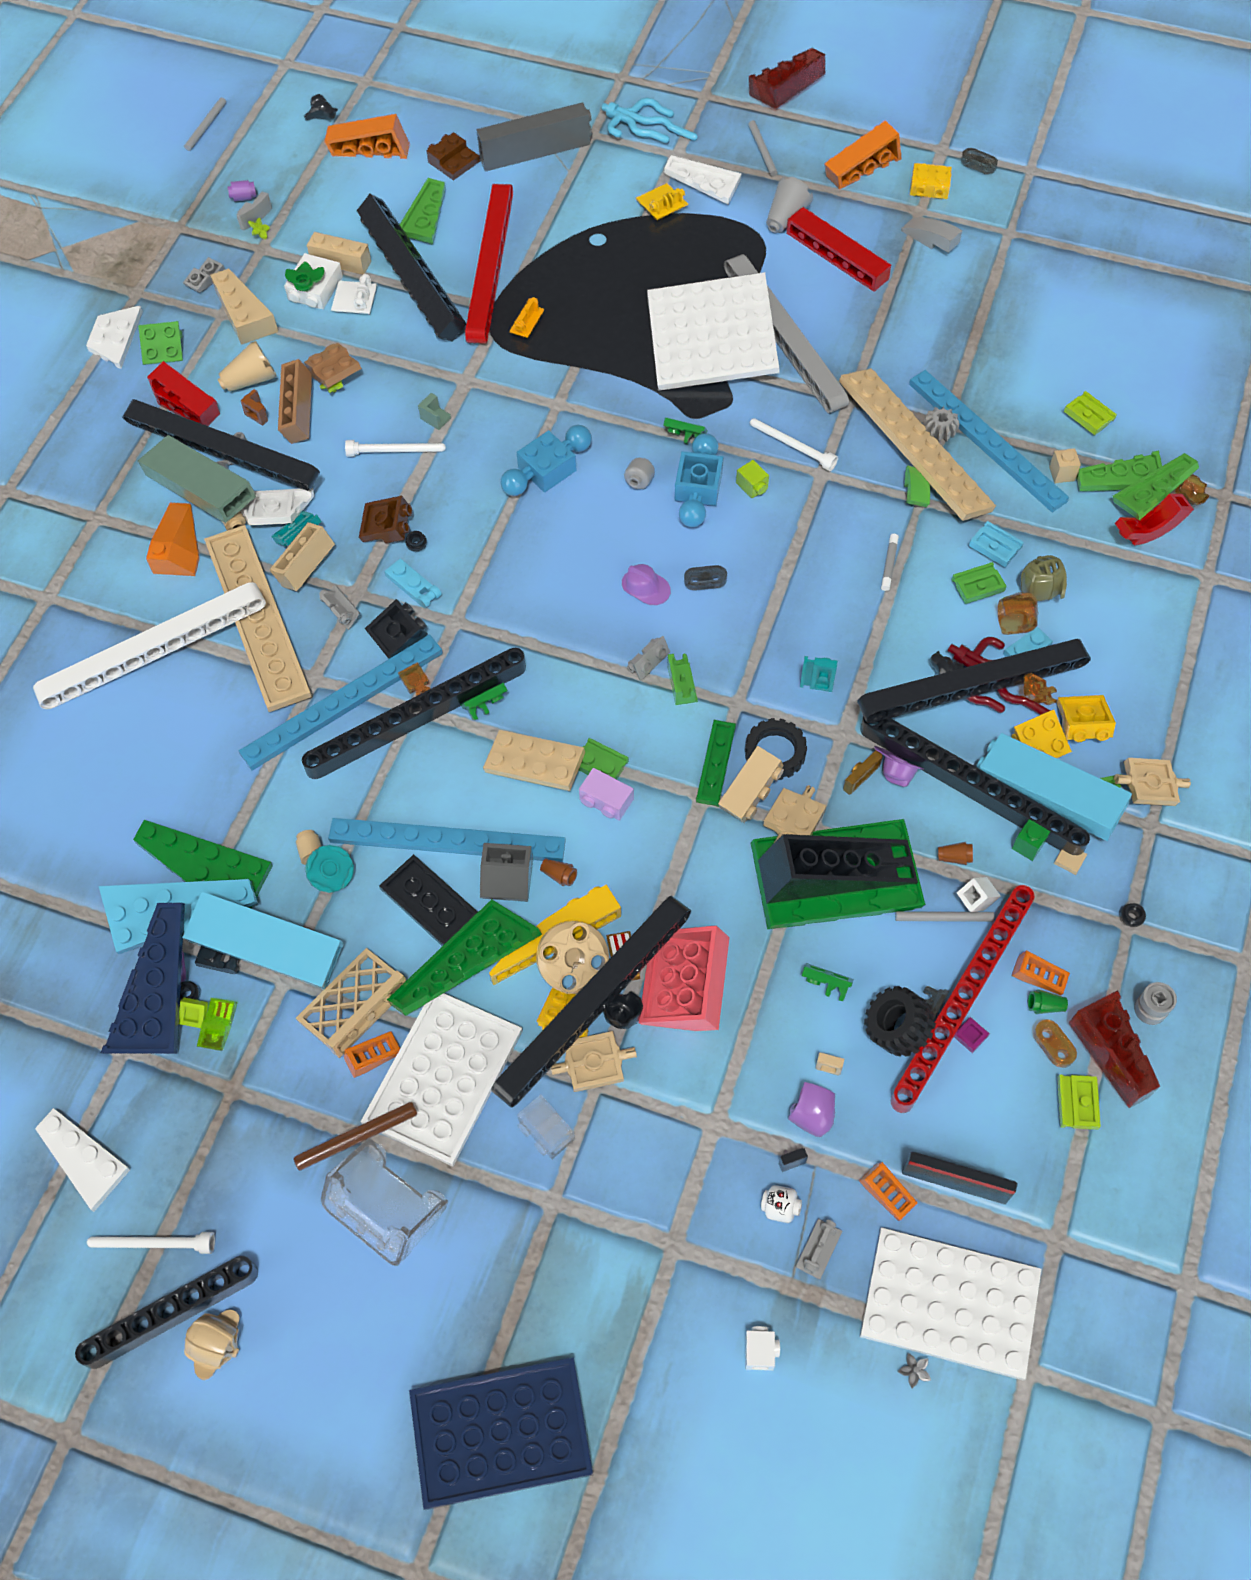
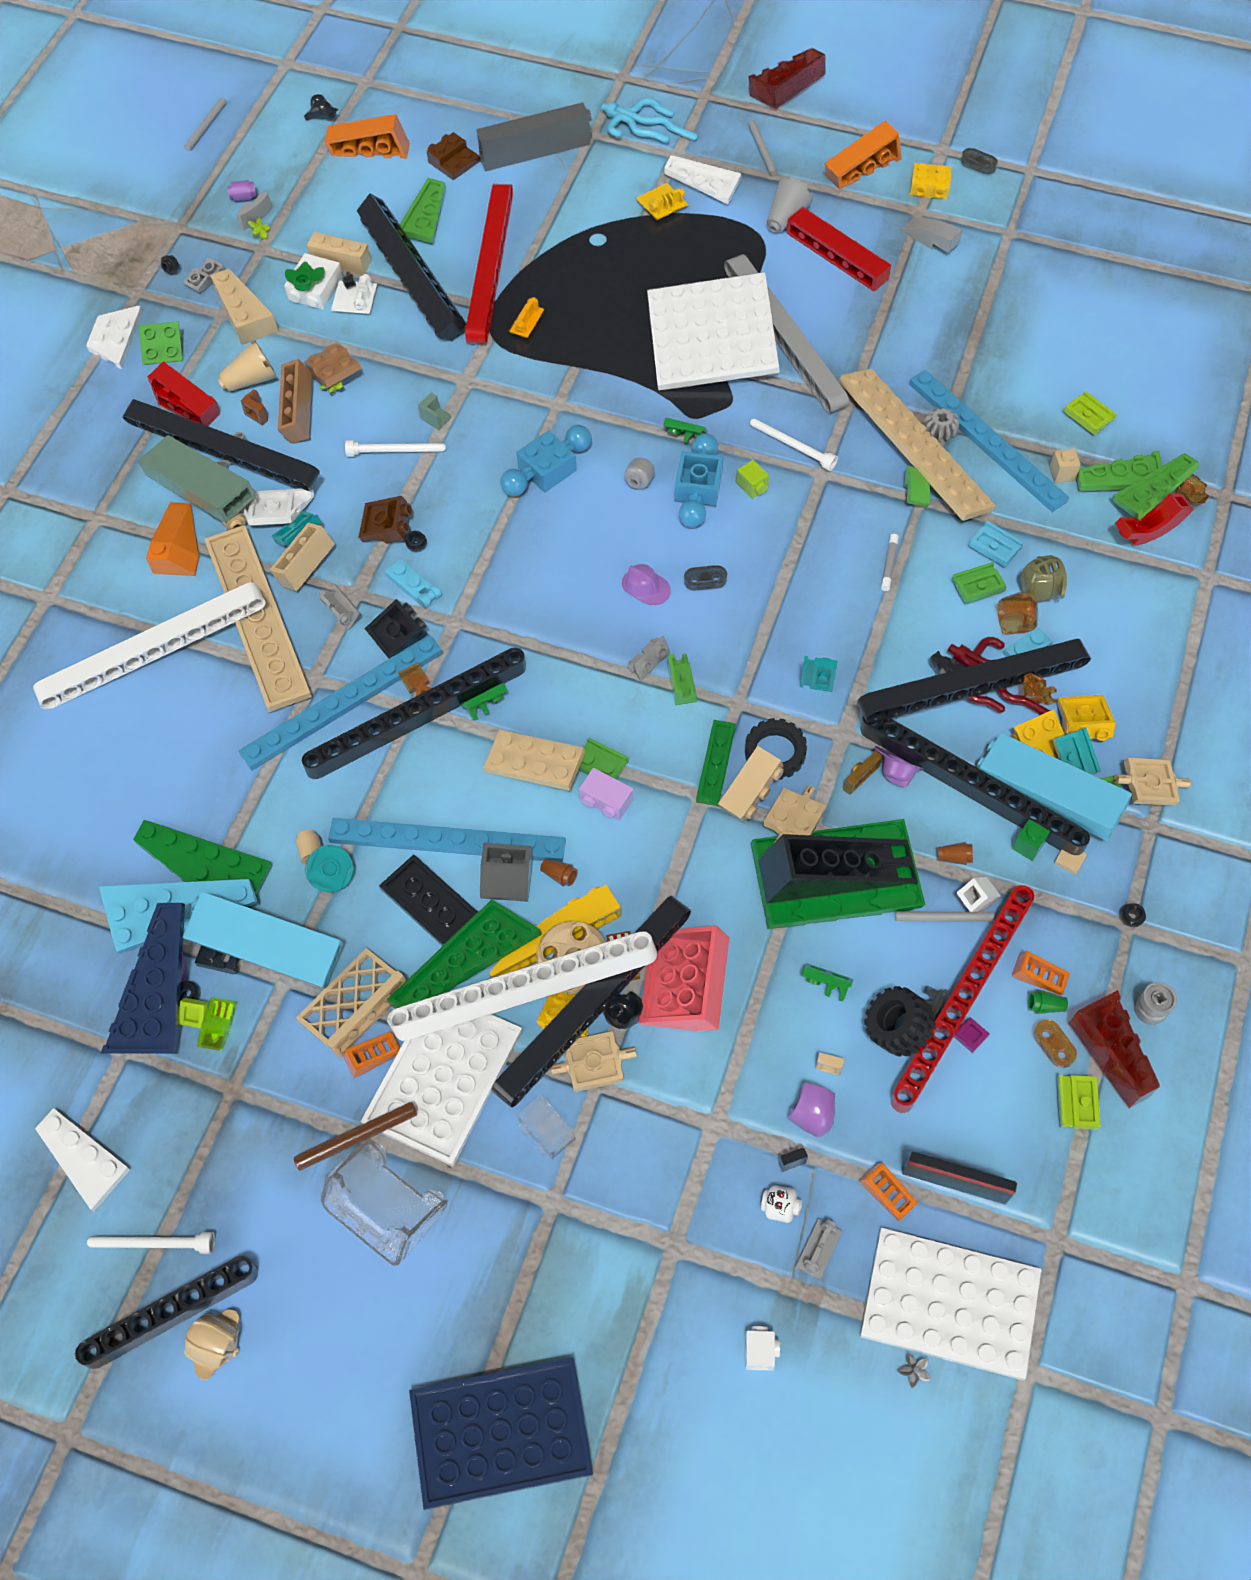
none -> black plate [161,255,179,275]
none -> black hand [342,271,356,289]
none -> white beam [387,931,657,1041]
none -> teal plate [1052,727,1101,774]

